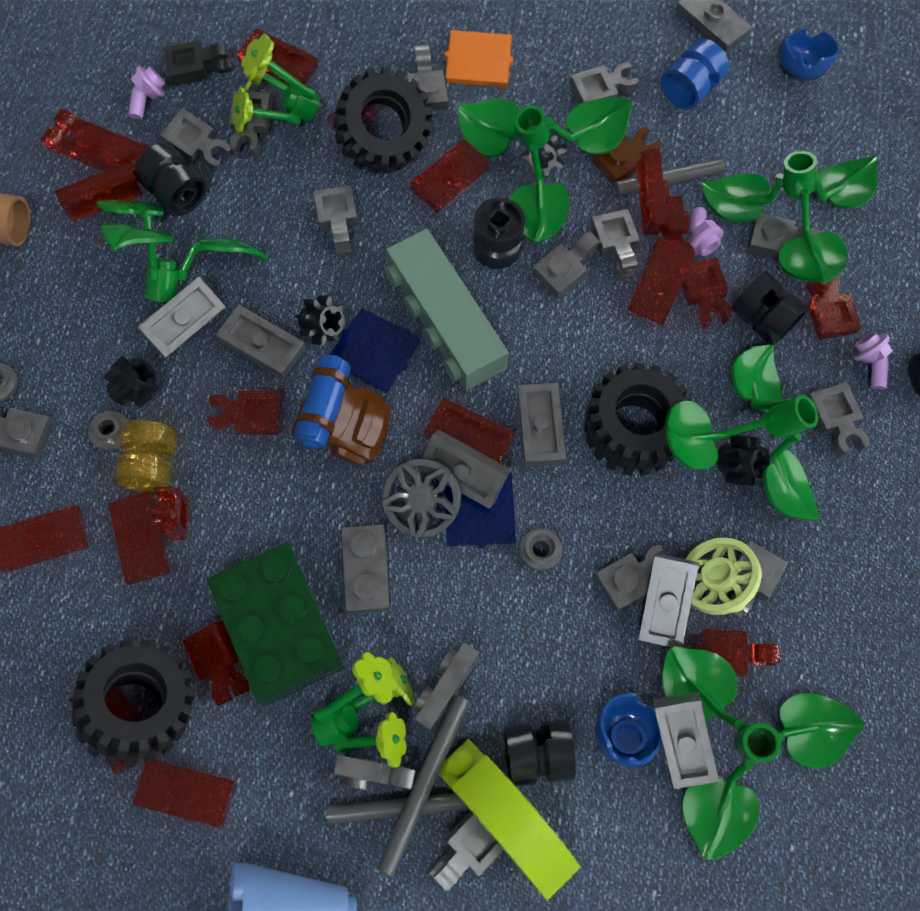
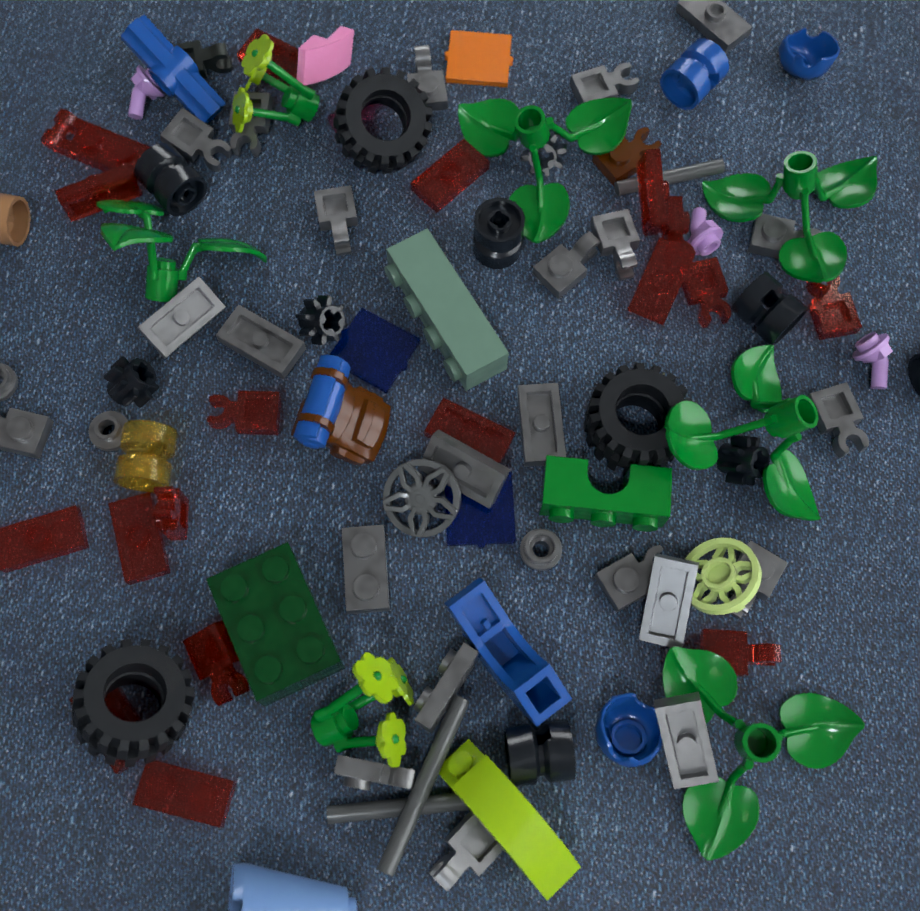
none -> blue piece [121,15,226,124]
none -> bright pink slope [297,26,354,86]
none -> blue arch [444,578,572,727]
none -> green arch [539,455,672,532]

